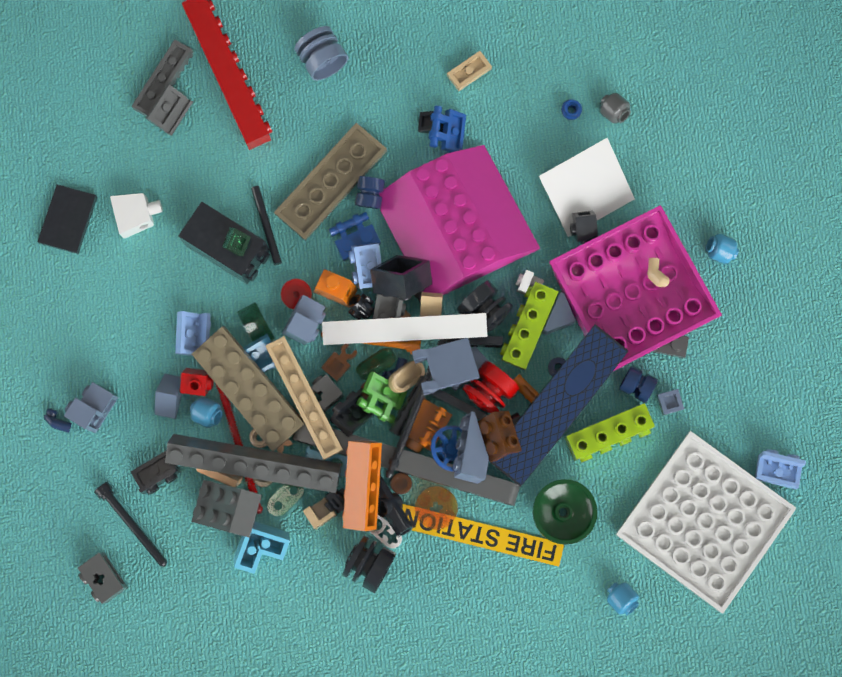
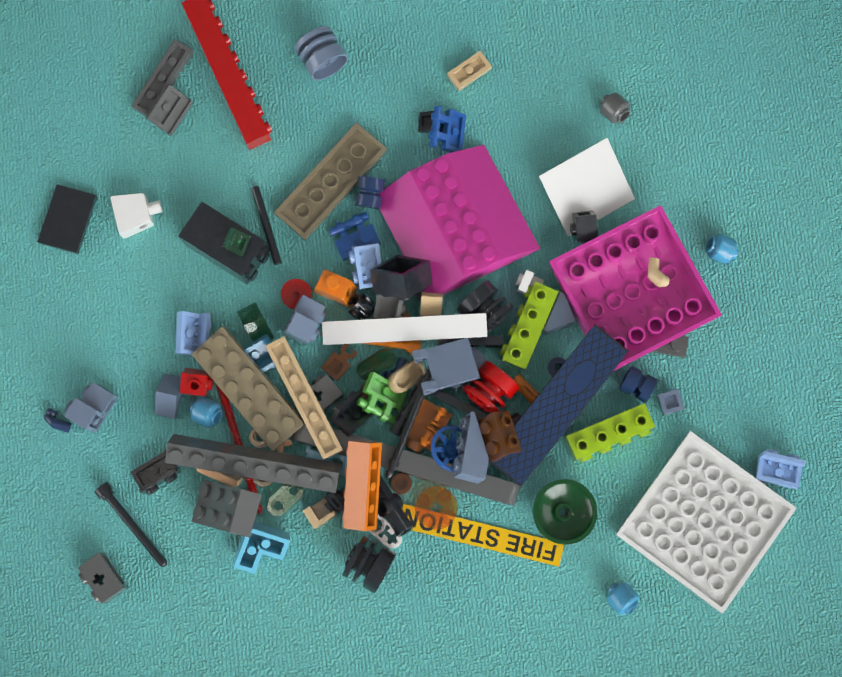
blue plate [561,99,582,120] -> none

